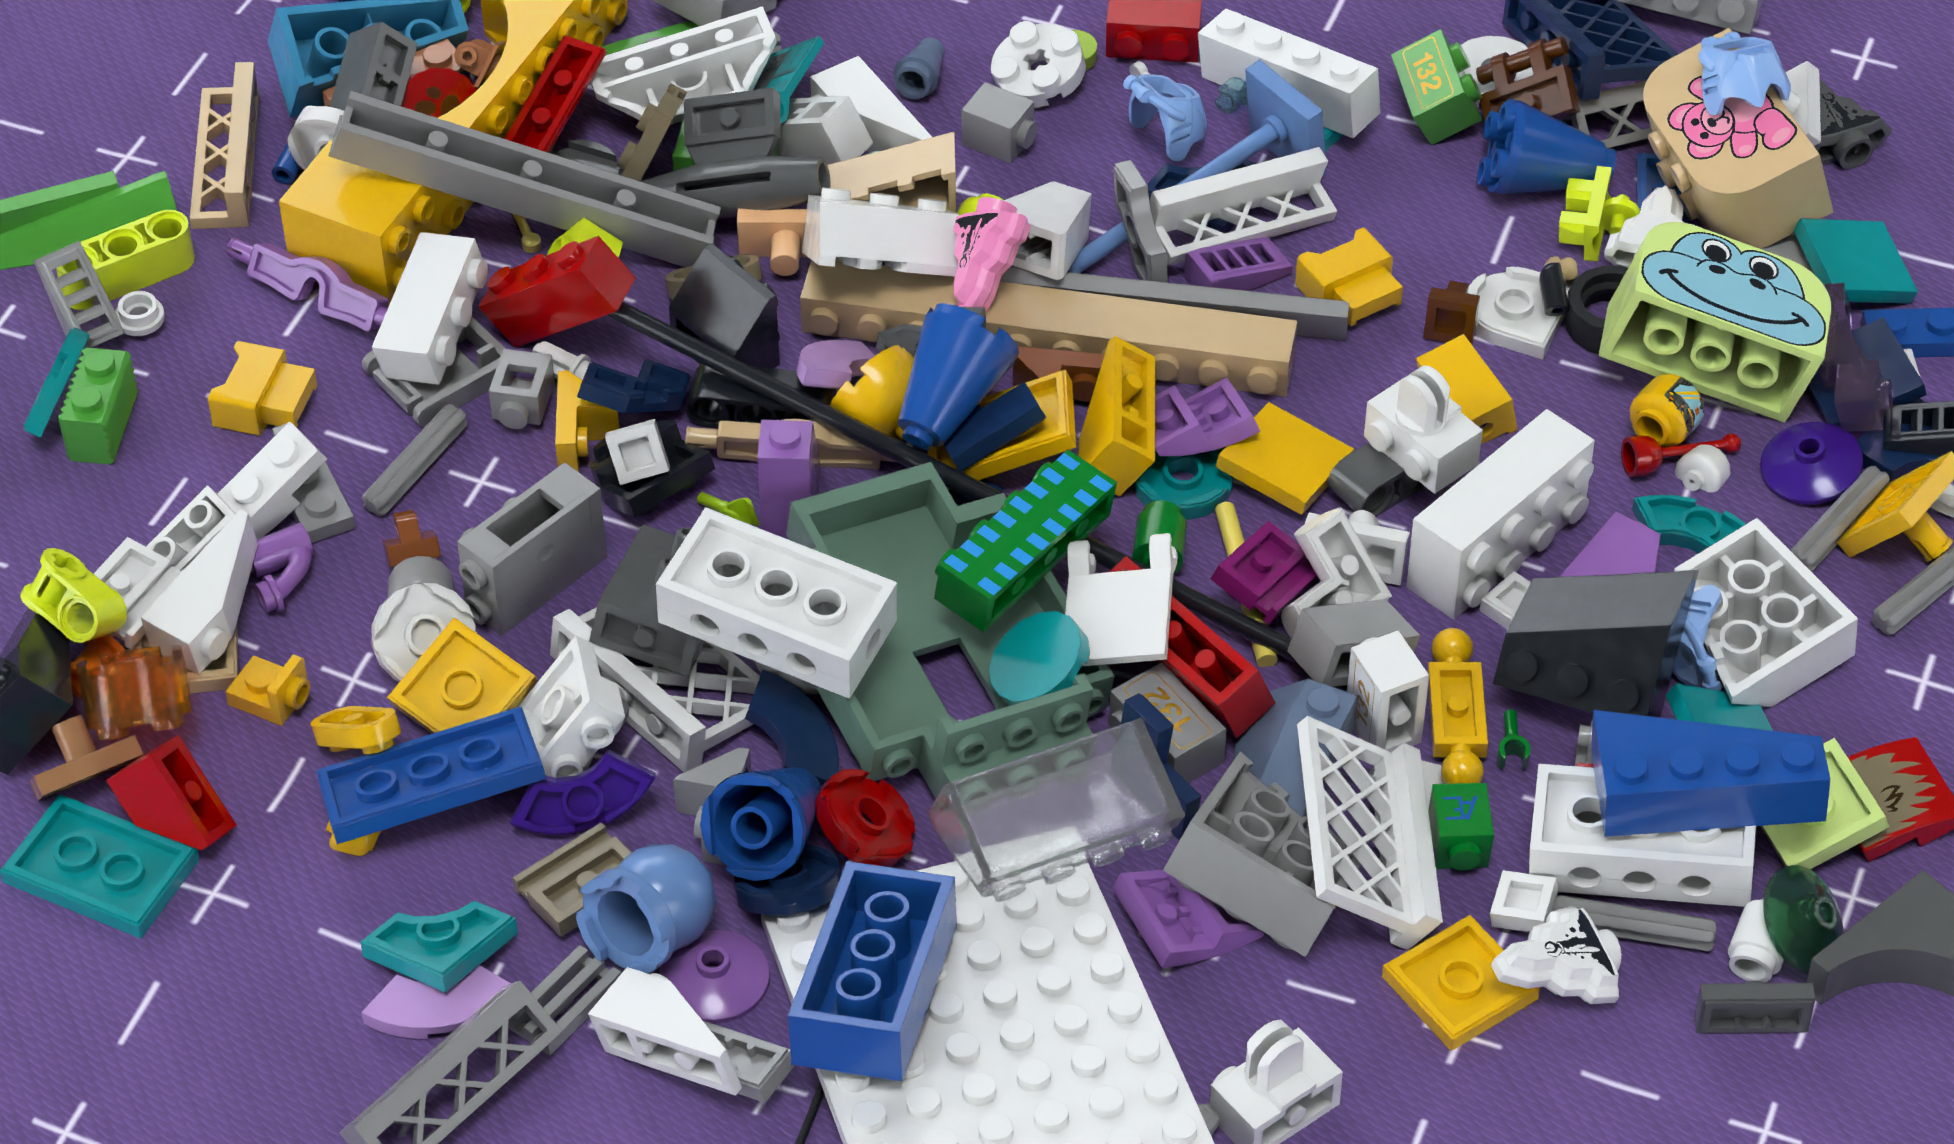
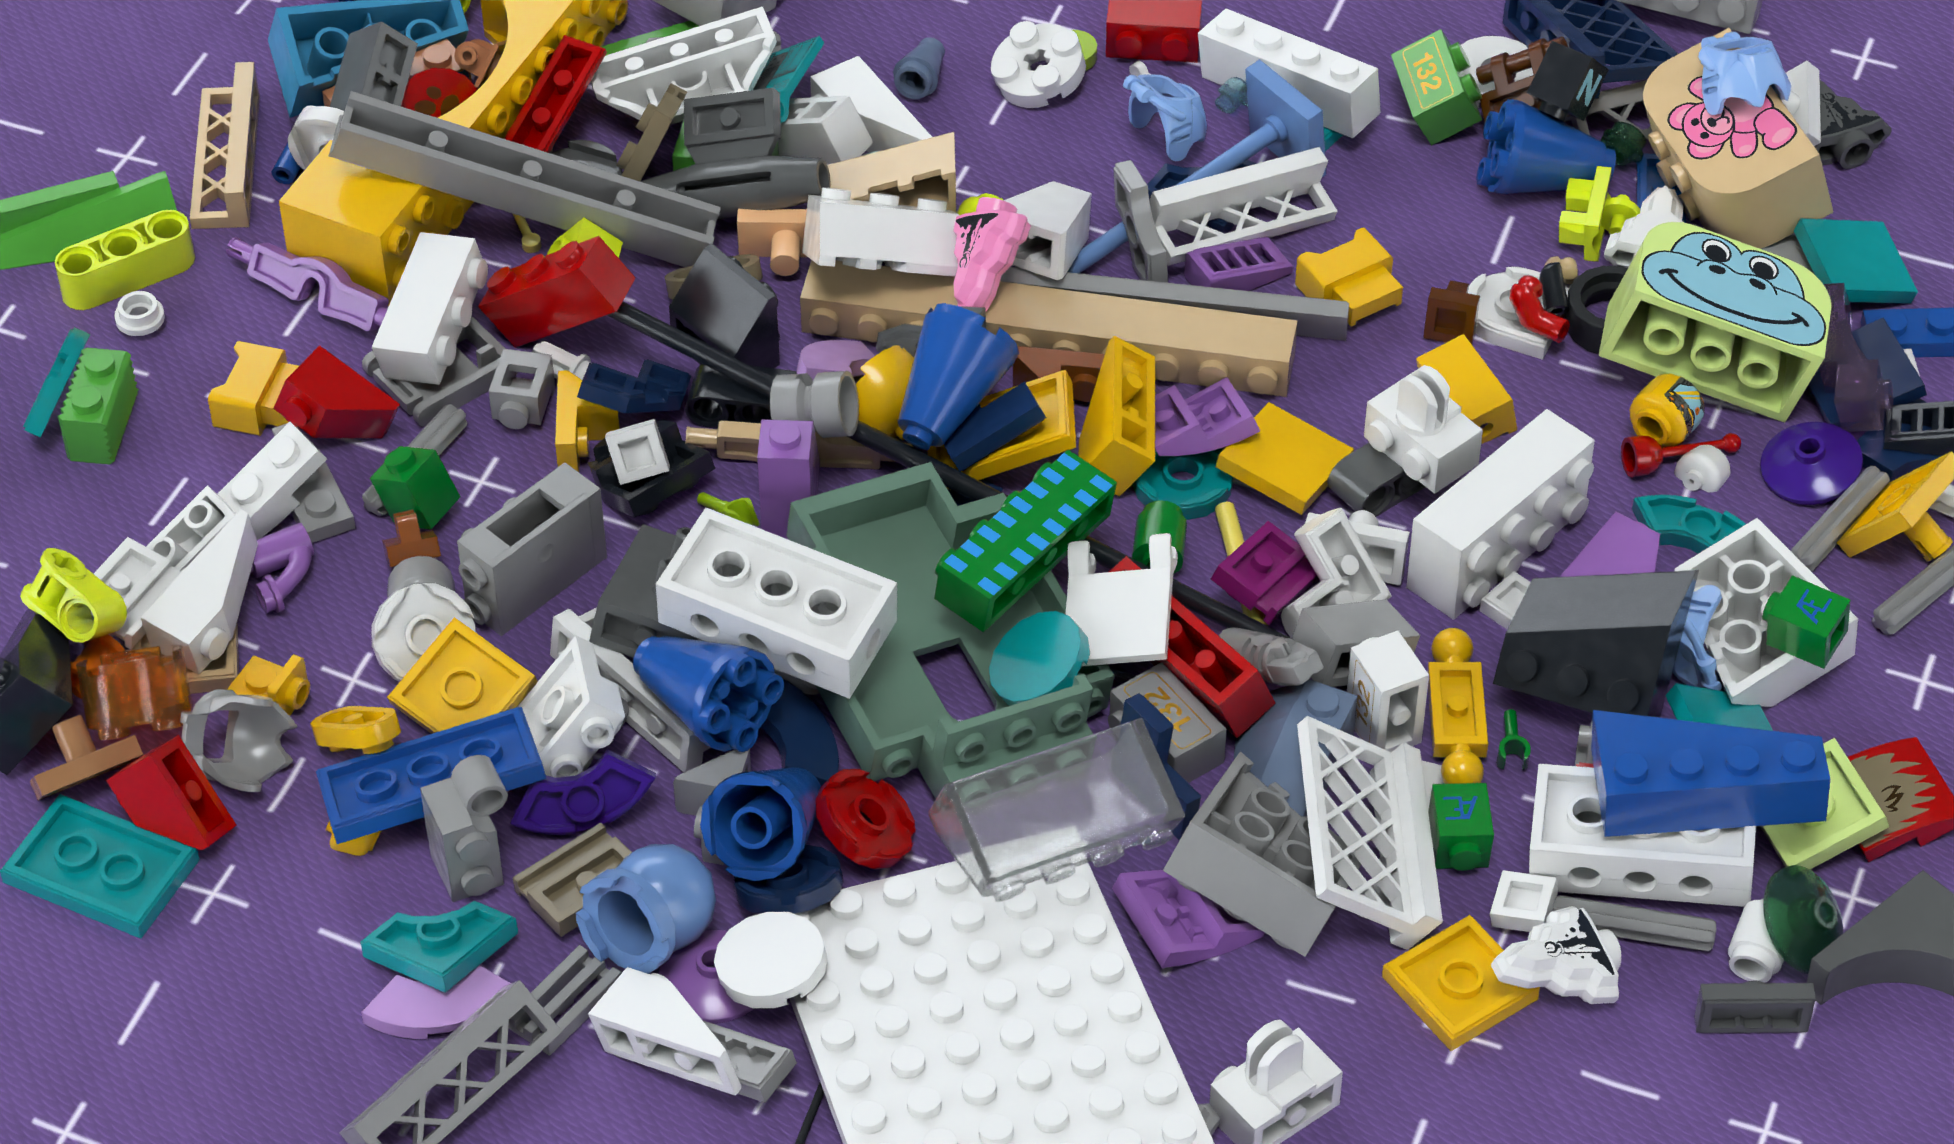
light grey slope [33,241,124,349] -> none
blue brick [788,861,957,1082] -> none
light grey brick [961,82,1038,164] -> none
none -> light grey helmet [180,689,297,792]
none -> red slope [273,345,400,438]
none -> green brick [369,446,461,529]
none -> light grey hinge [420,755,508,902]
none -> blue cone [633,636,784,752]
none -> white tile [714,912,827,1009]
none -> light grey wheel [770,371,859,438]
none -> light grey hinge [1219,627,1324,686]
none -> red arm [1509,275,1570,343]
none -> black brick [1527,41,1609,122]
none -> clear green plate [1601,122,1646,165]
none -> green brick [1762,575,1851,669]

